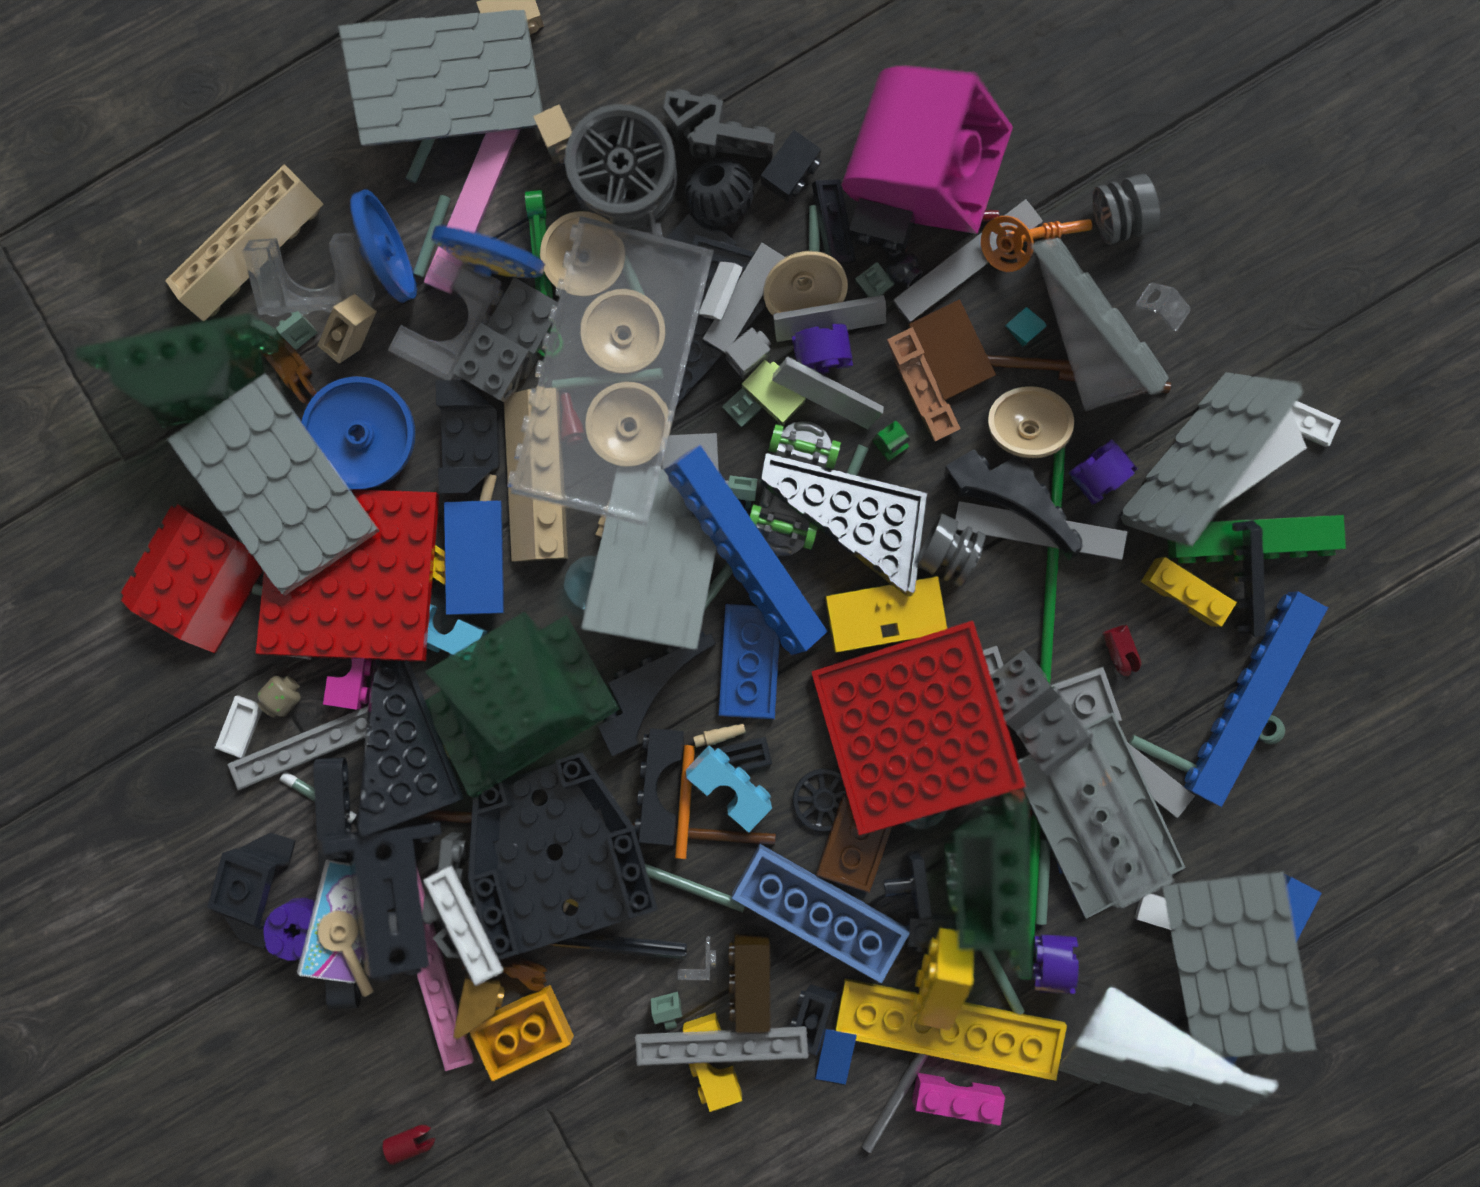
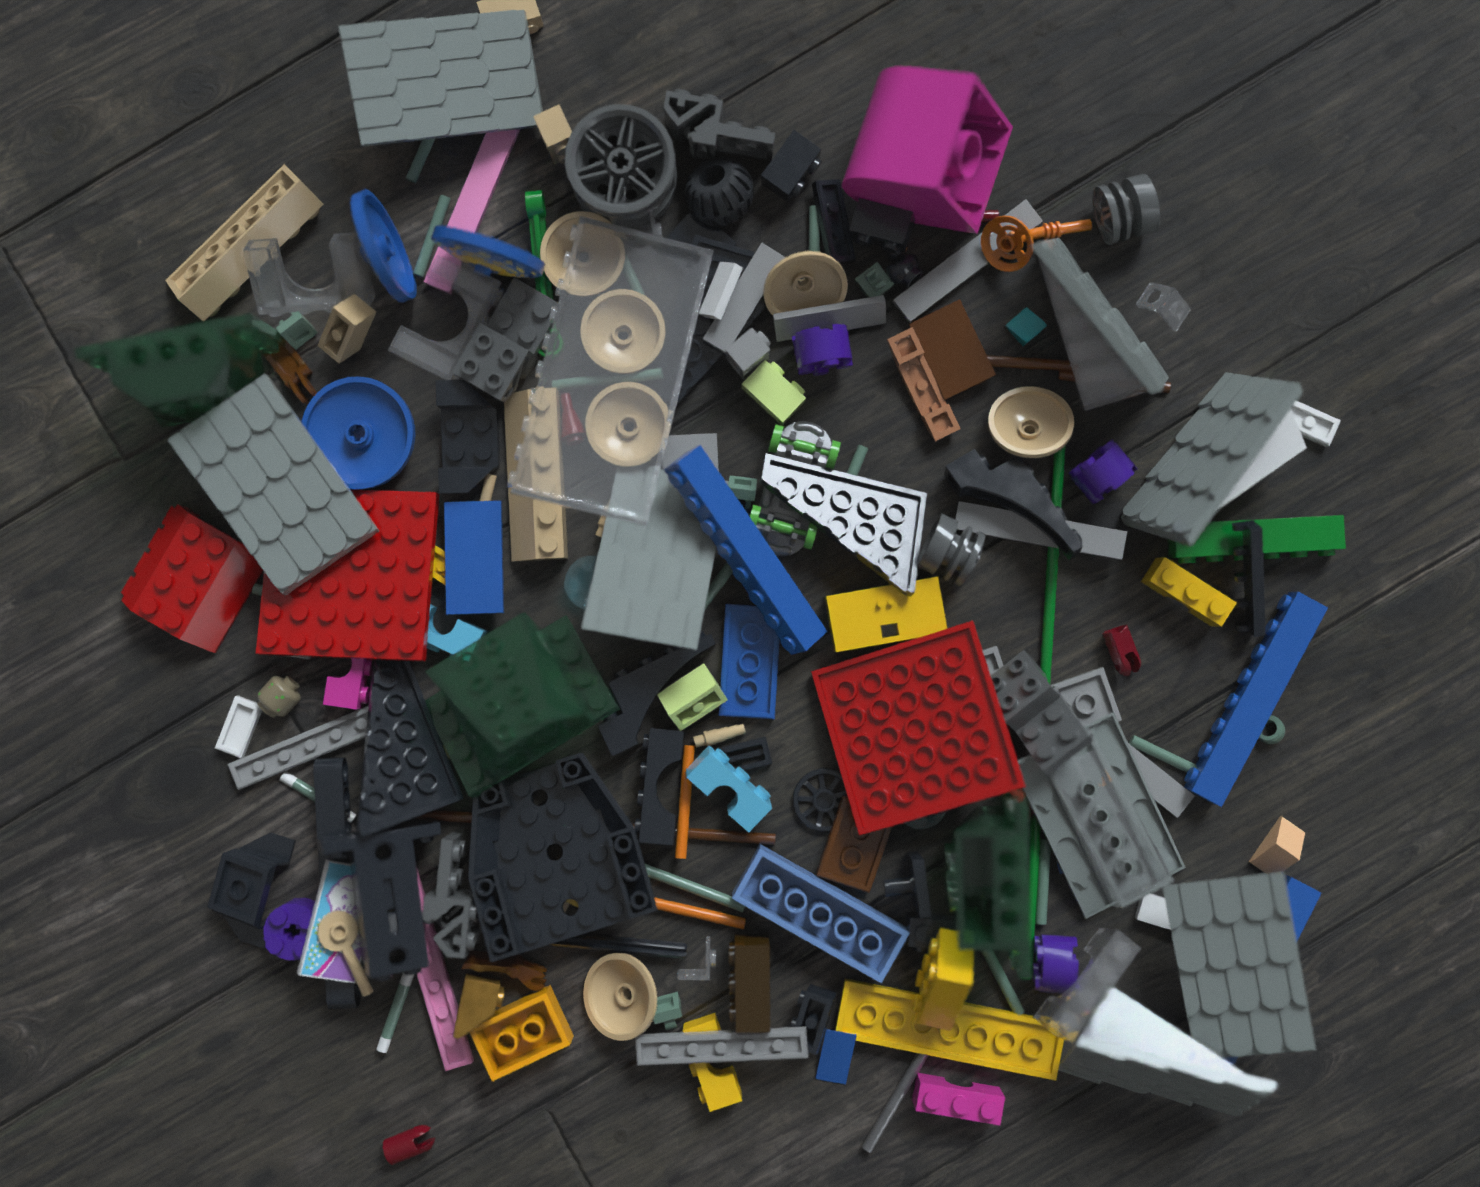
white tile [424,866,503,985] -> none
sand green tile [722,388,762,428] -> none
light grey tile [772,357,884,429] -> none
green leg [872,421,910,462] -> none
none -> sand green bar [376,972,414,1053]
none -> tan dish [583,953,657,1041]
none -> orange bar [655,898,746,929]
none -> yellowish green brick [657,663,728,731]
none -> clear arch [1033,928,1141,1043]
none -> light nougat slope [1249,816,1305,874]

